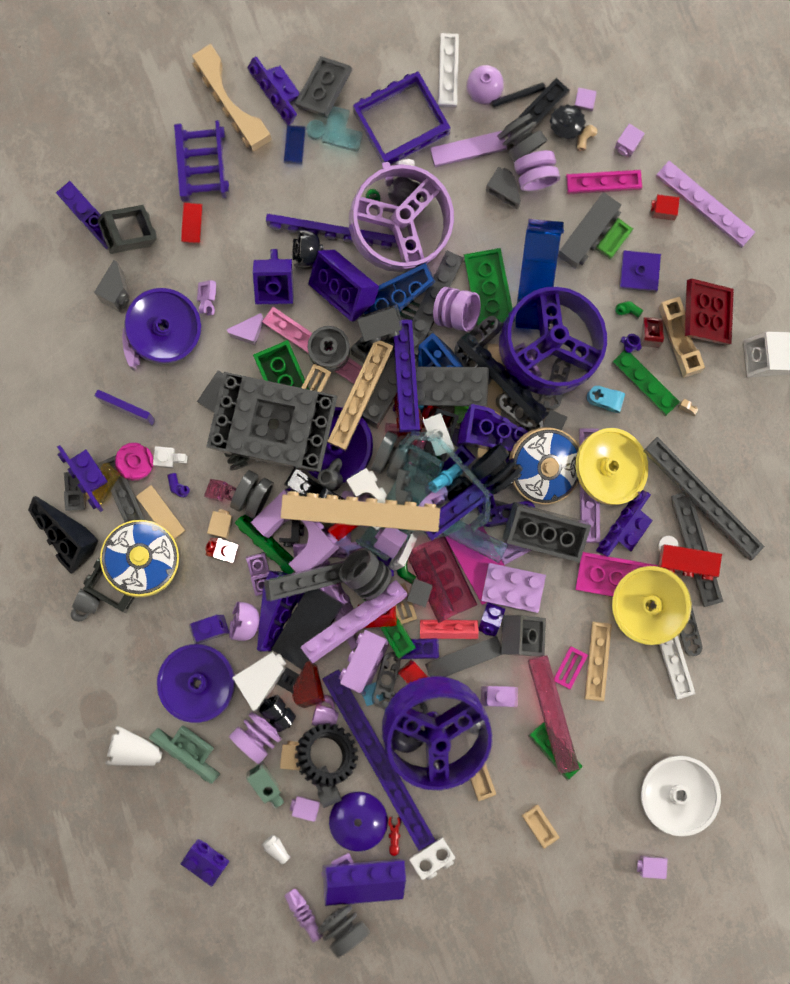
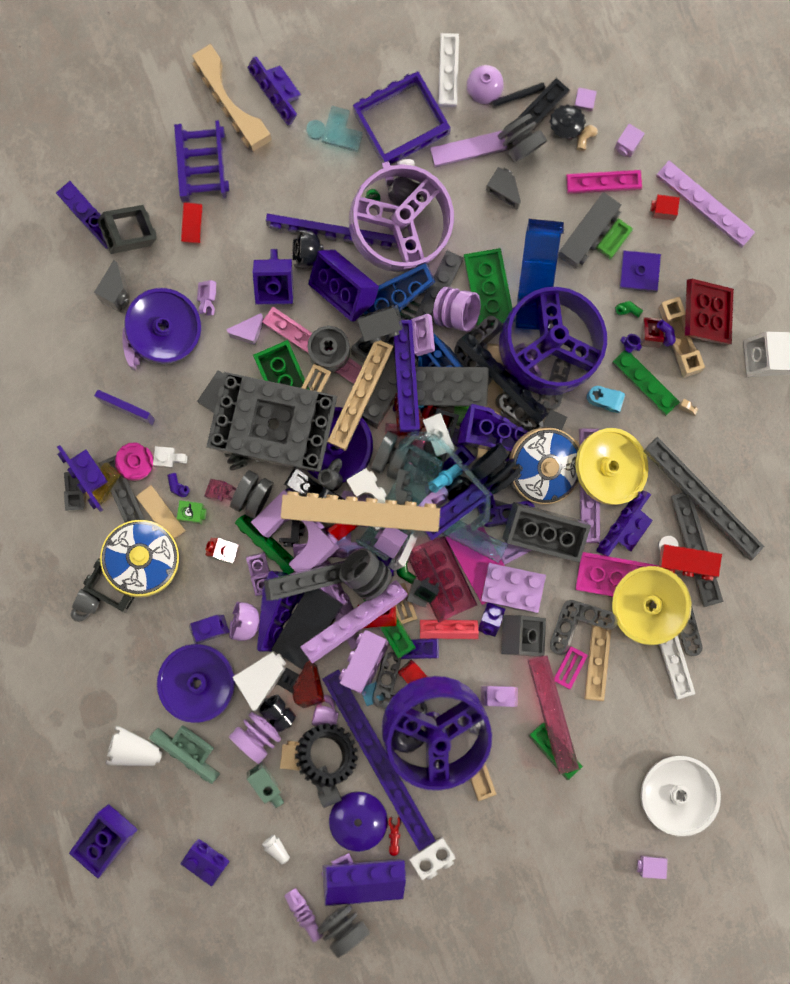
black wedge [28,496,99,574] -> none
tan brick [207,509,233,540] -> none
clear blue tile [284,125,306,164] -> none
lavender brick [290,795,320,822] -> none
dark grey plate [295,56,353,117] -> none
dark grey slope [425,636,503,677] -> none
lavender wheel [514,150,561,191] -> none
tan tile [521,804,560,849] -> none
none -> dark purple slope [69,804,138,879]
none -> bright green brick [177,500,207,524]
none -> lavender plate [411,314,435,356]
none -> black tile [414,577,440,604]
none -> dark grey beam [550,600,618,655]
none -> dark purple arm [657,320,676,347]

